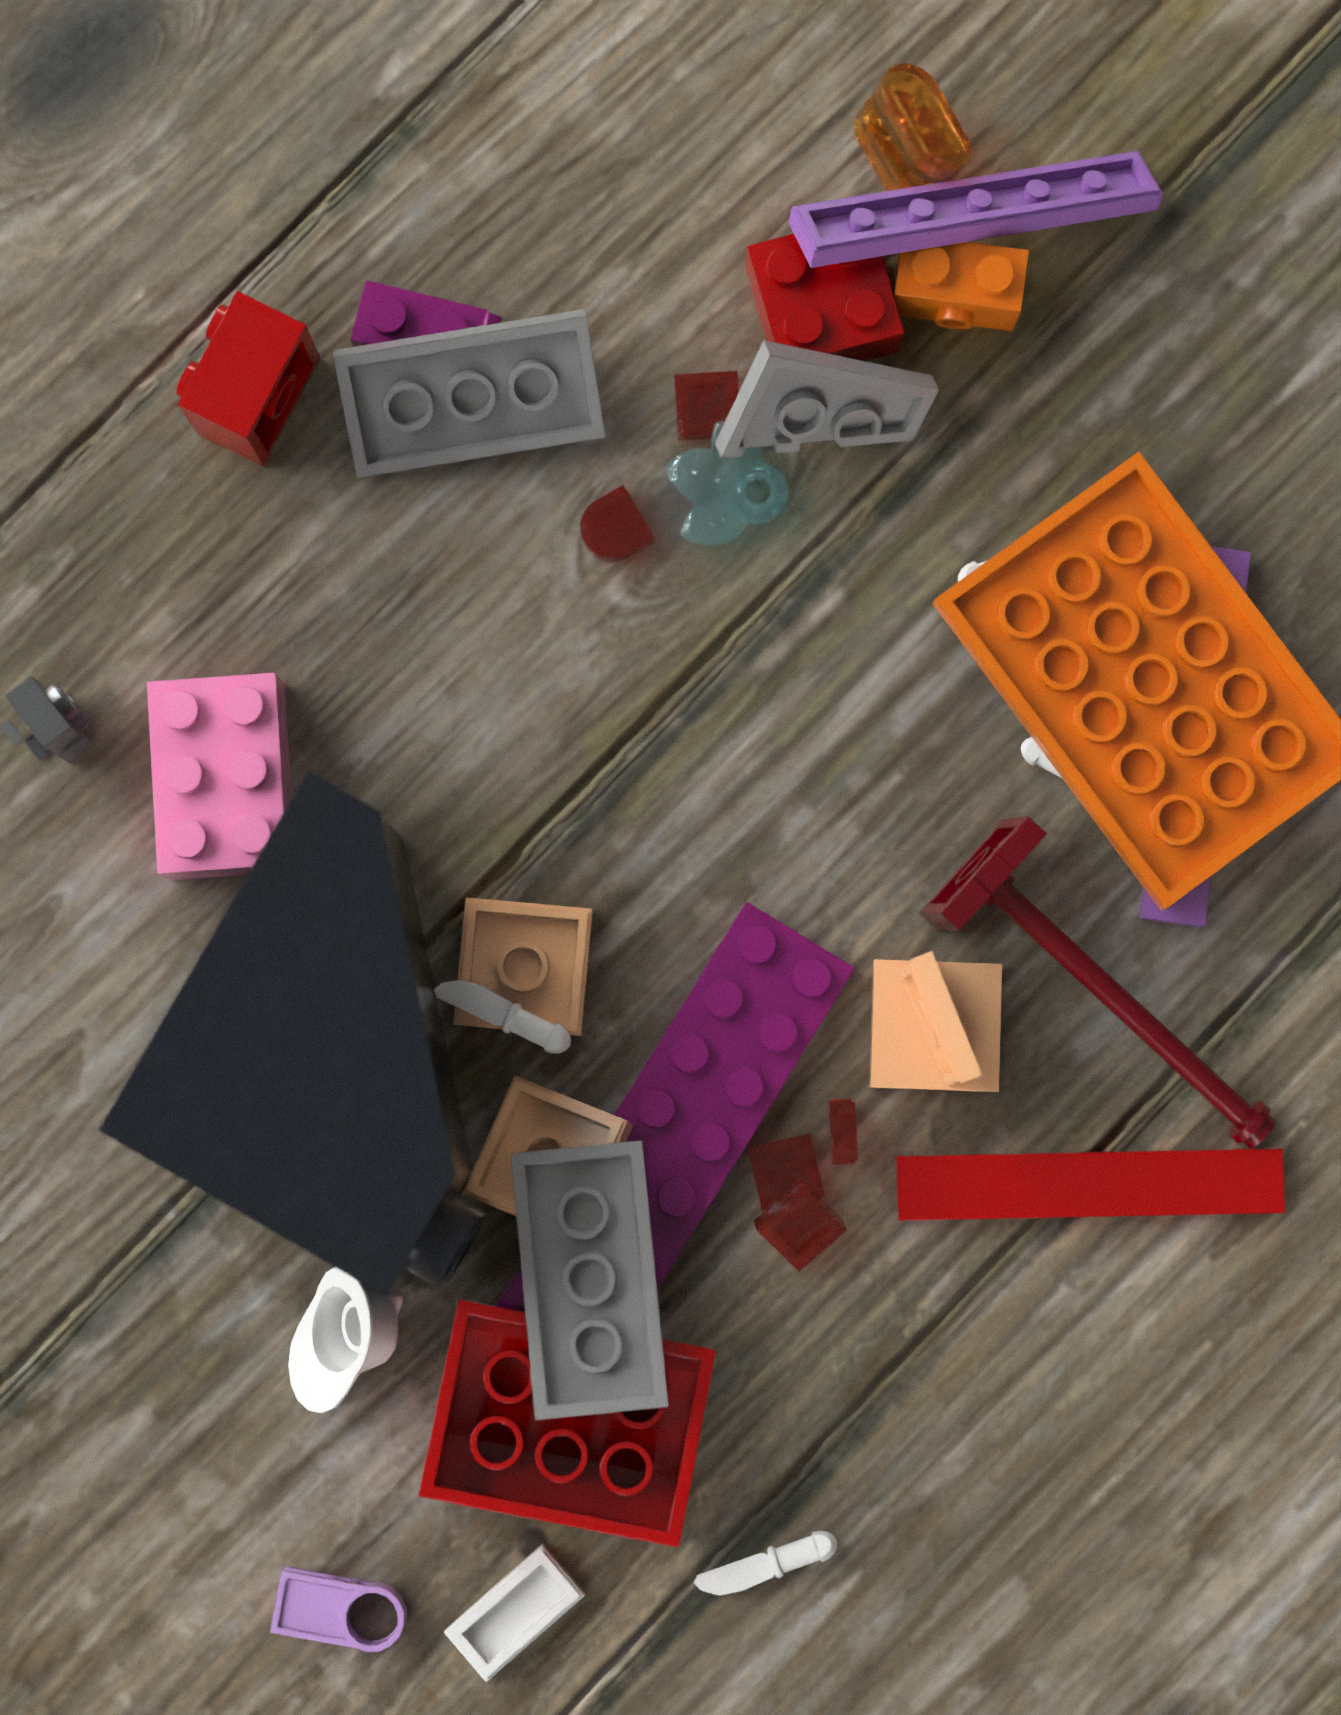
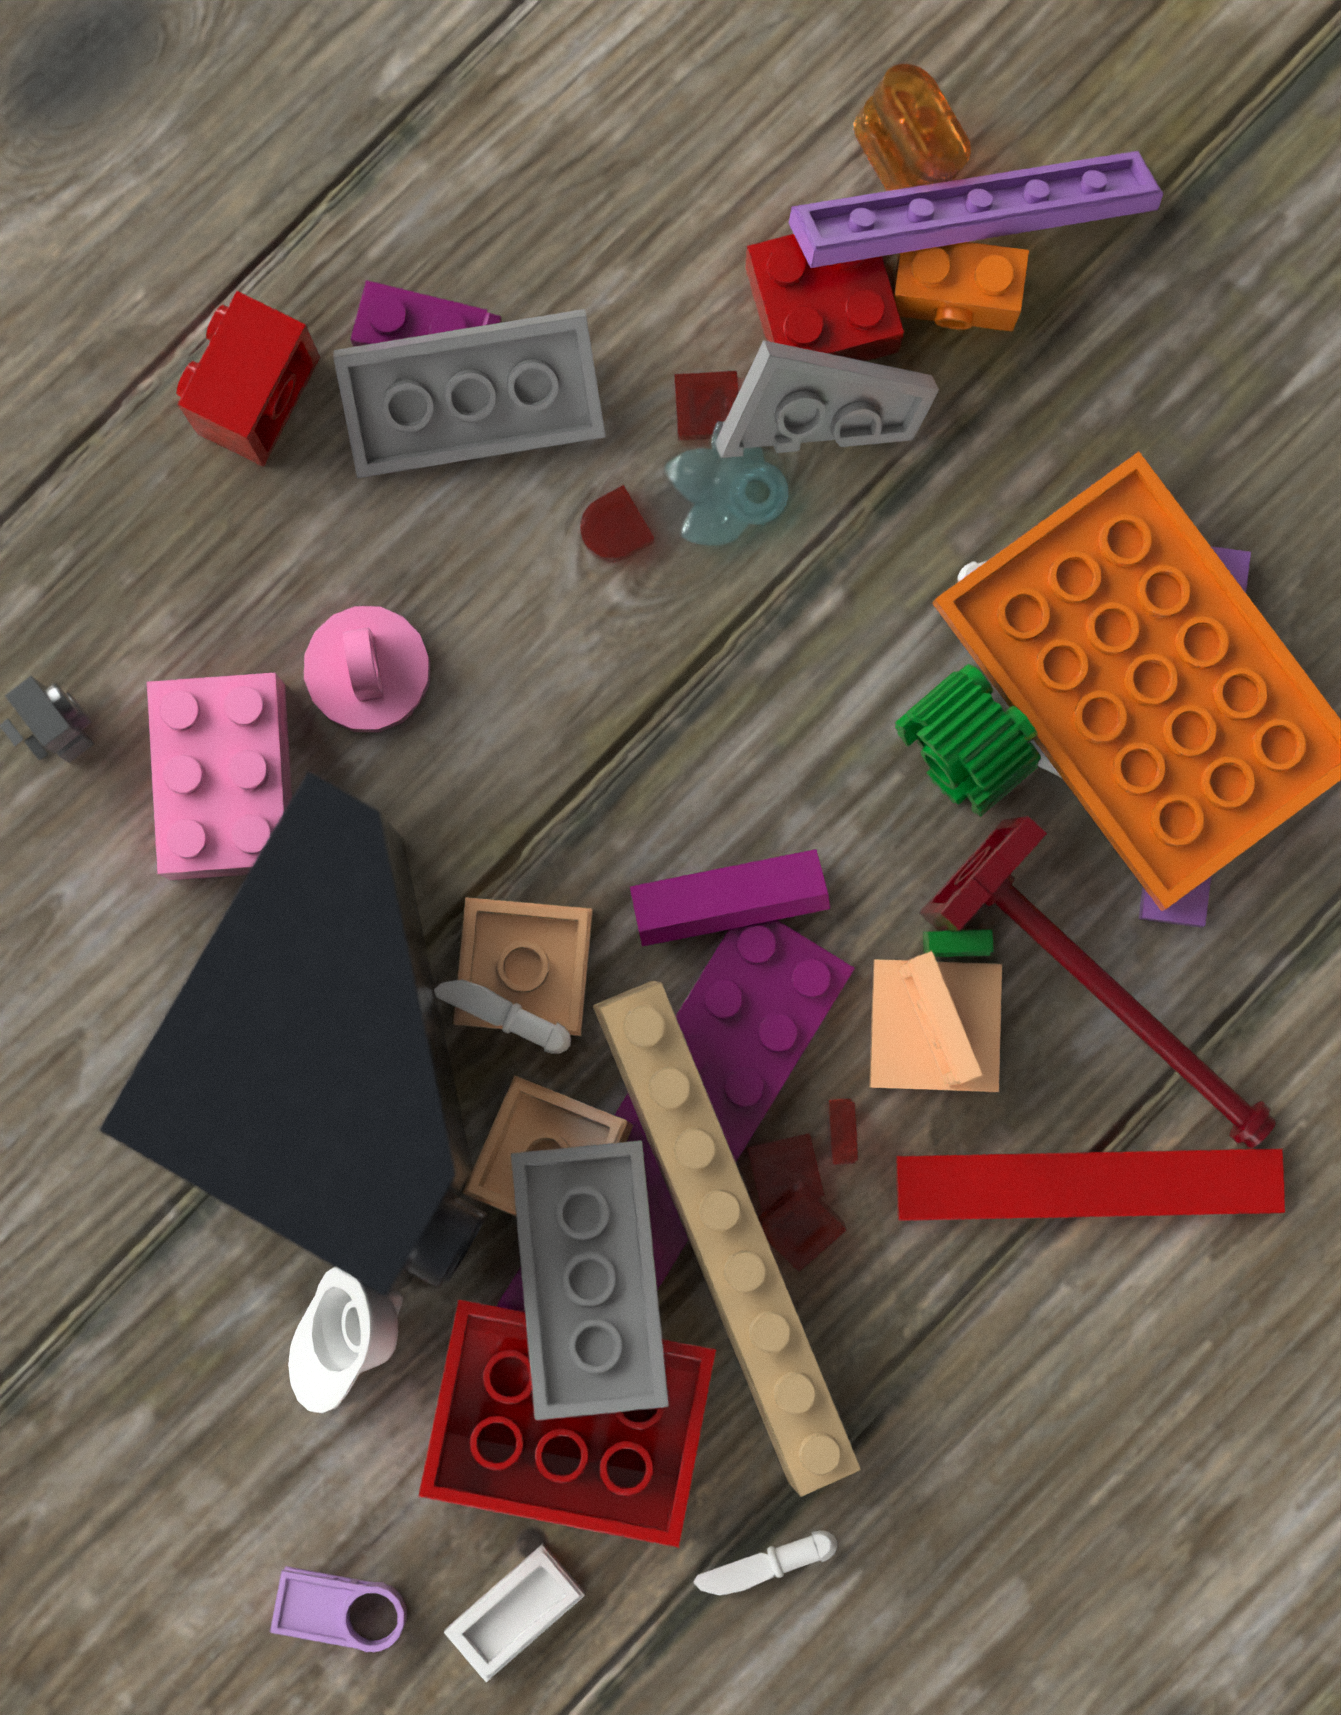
none -> bright pink tile [304,606,430,733]
none -> tan brick [592,981,861,1496]
none -> magenta tile [630,849,830,947]
none -> green brick [895,664,1041,818]
none -> green tile [923,929,994,957]

